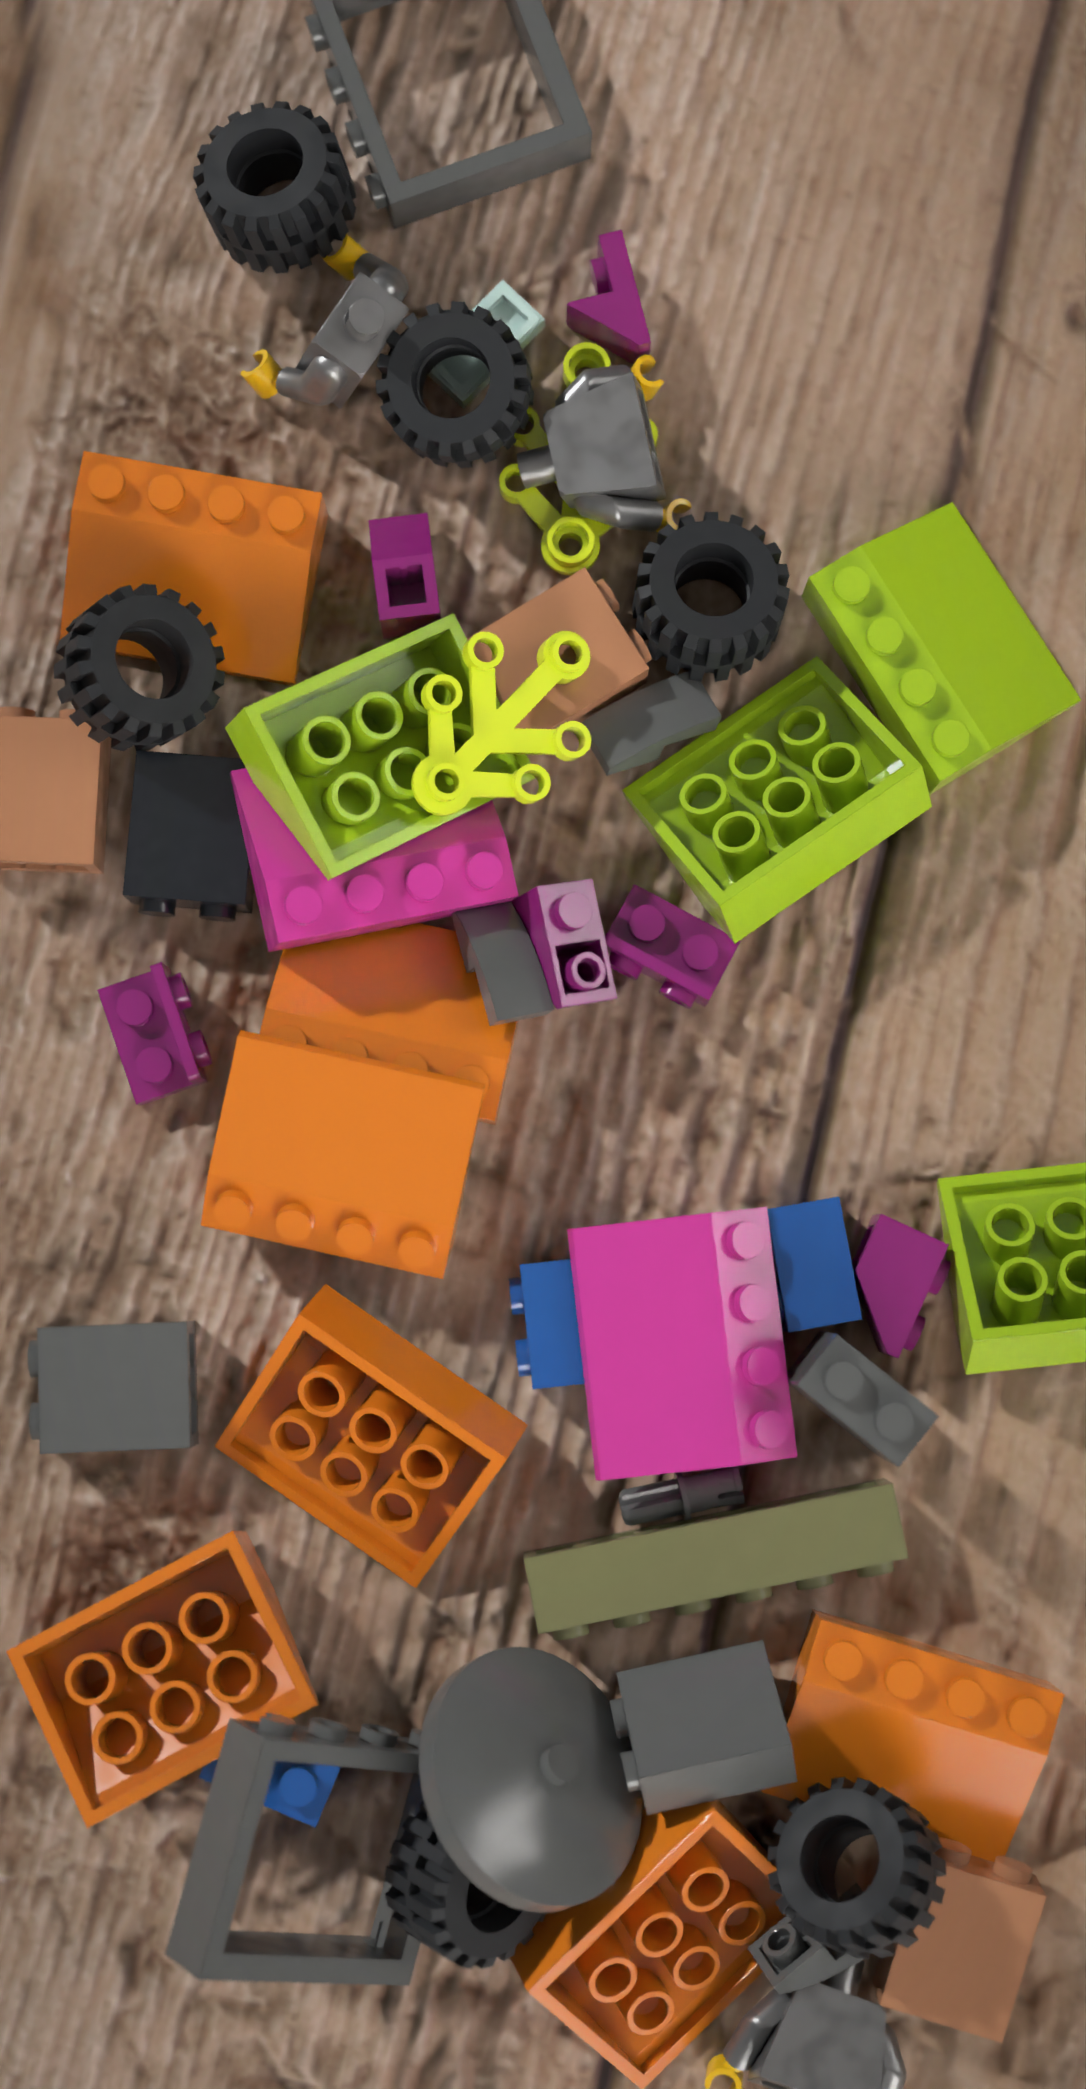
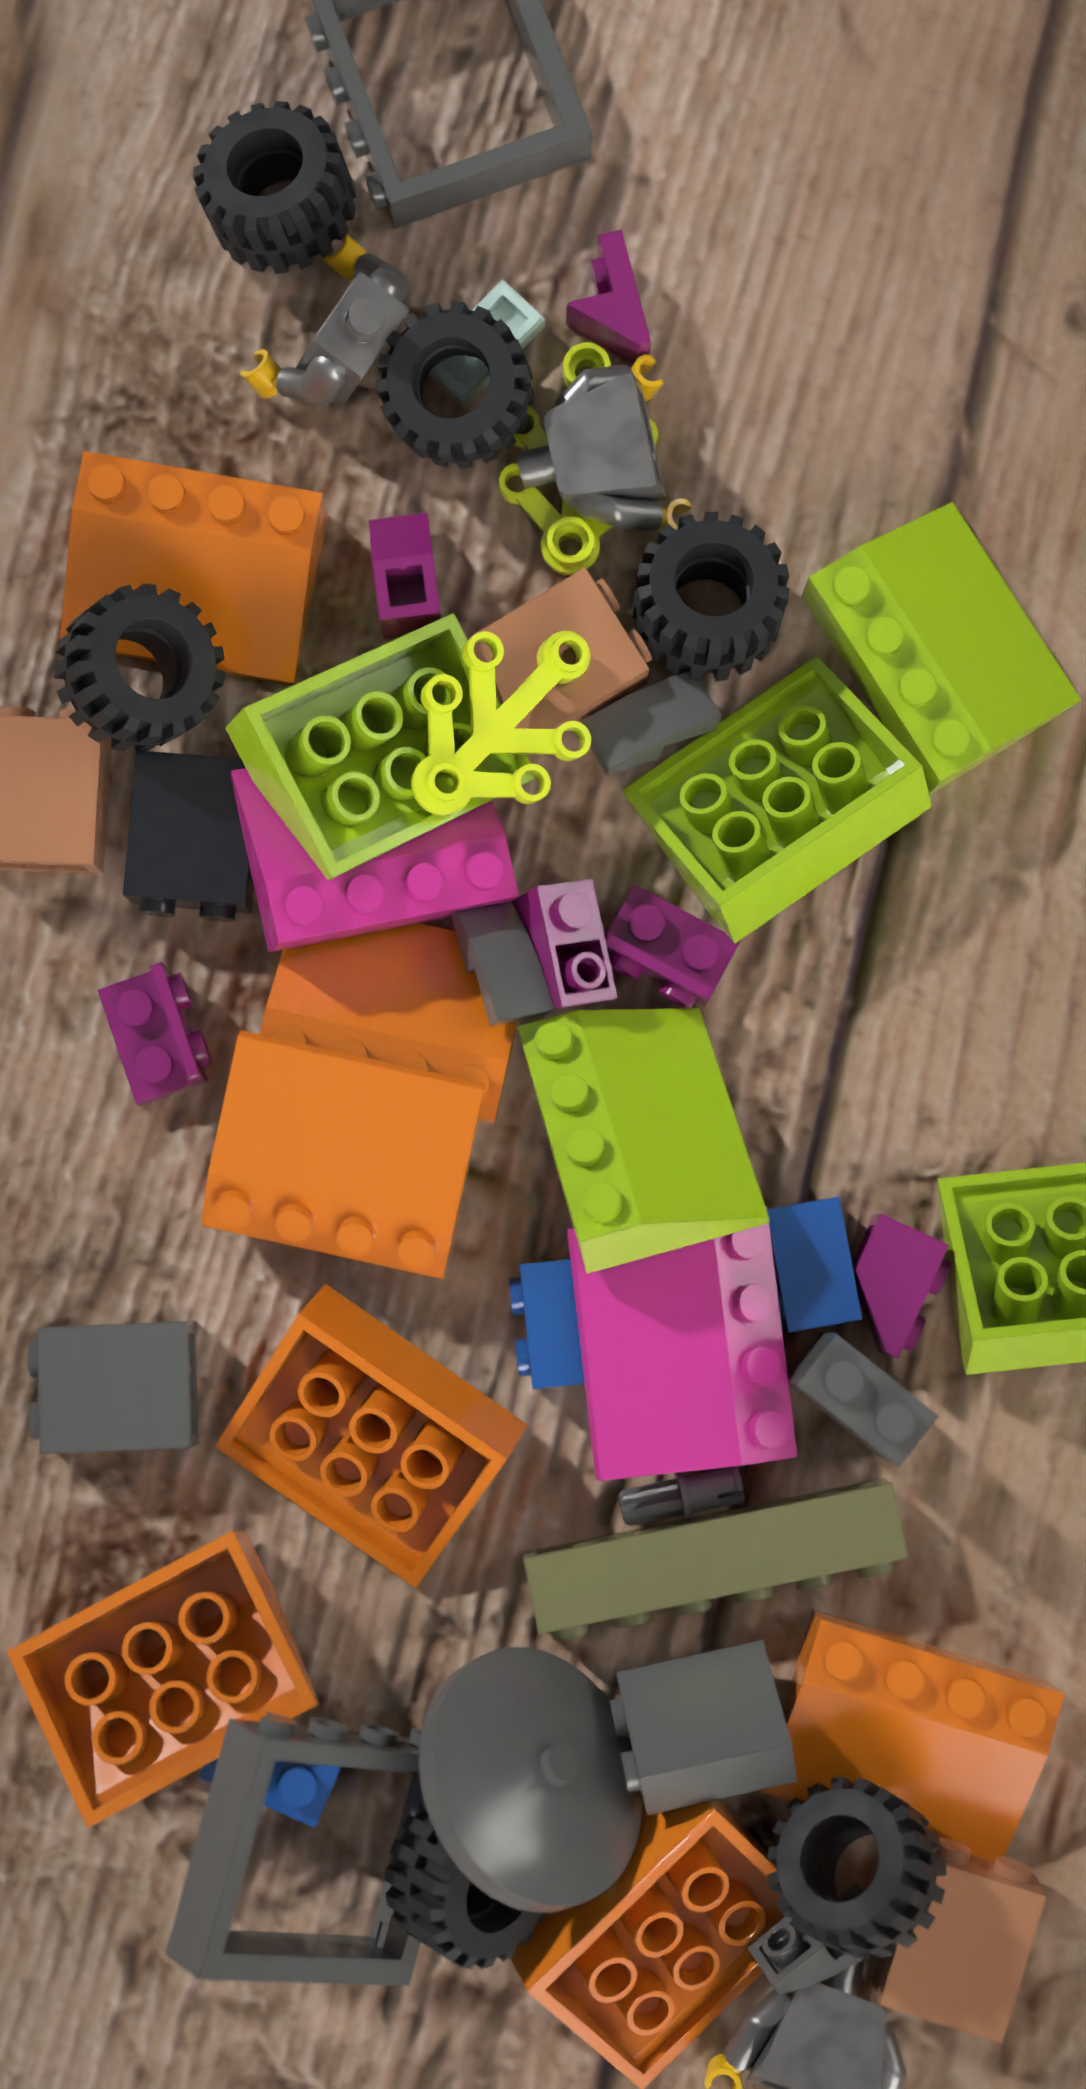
none -> lime slope [517,1008,770,1274]

